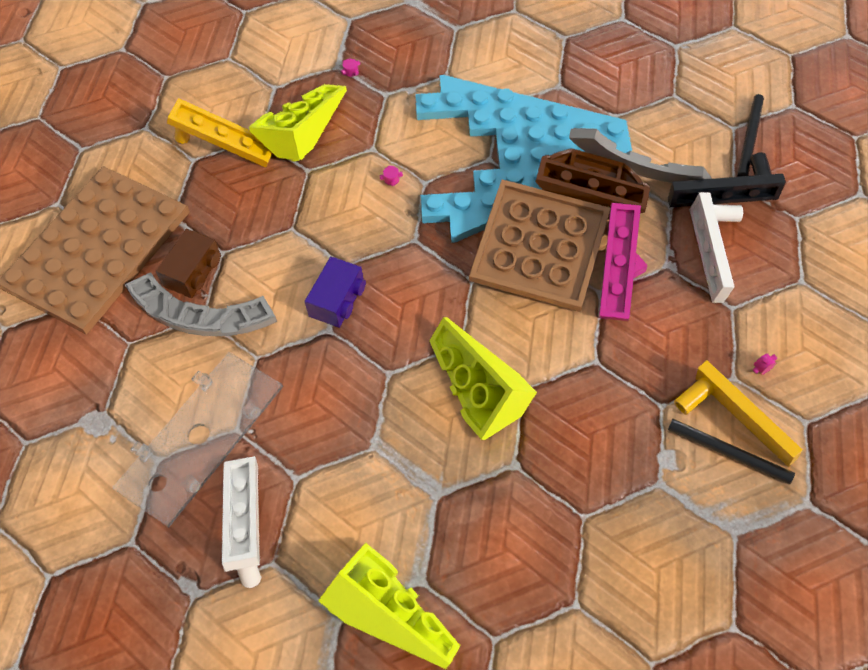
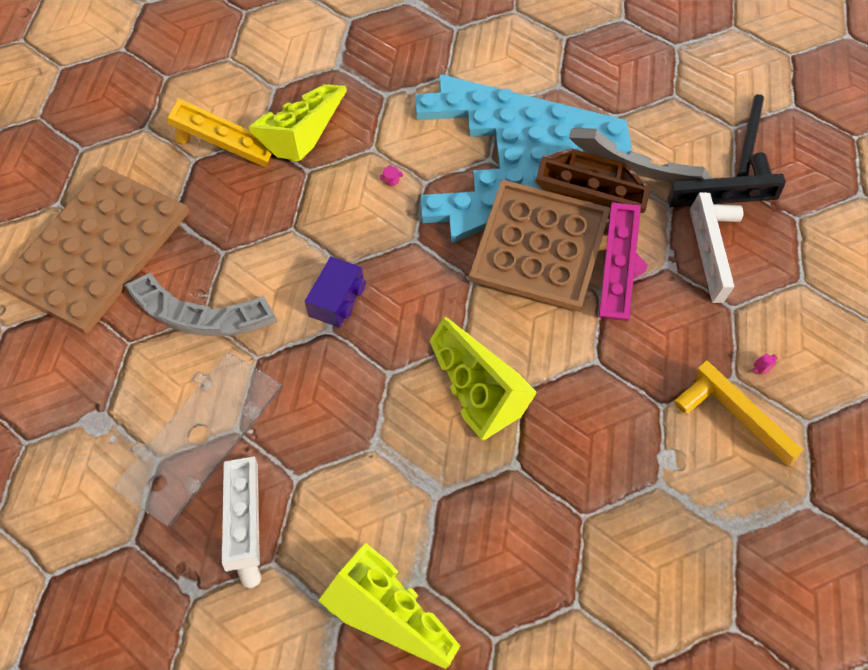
reddish brown brick [155,229,221,298] -> none
dark pink piece [341,59,360,77] -> none
black bar [668,419,795,485] -> none

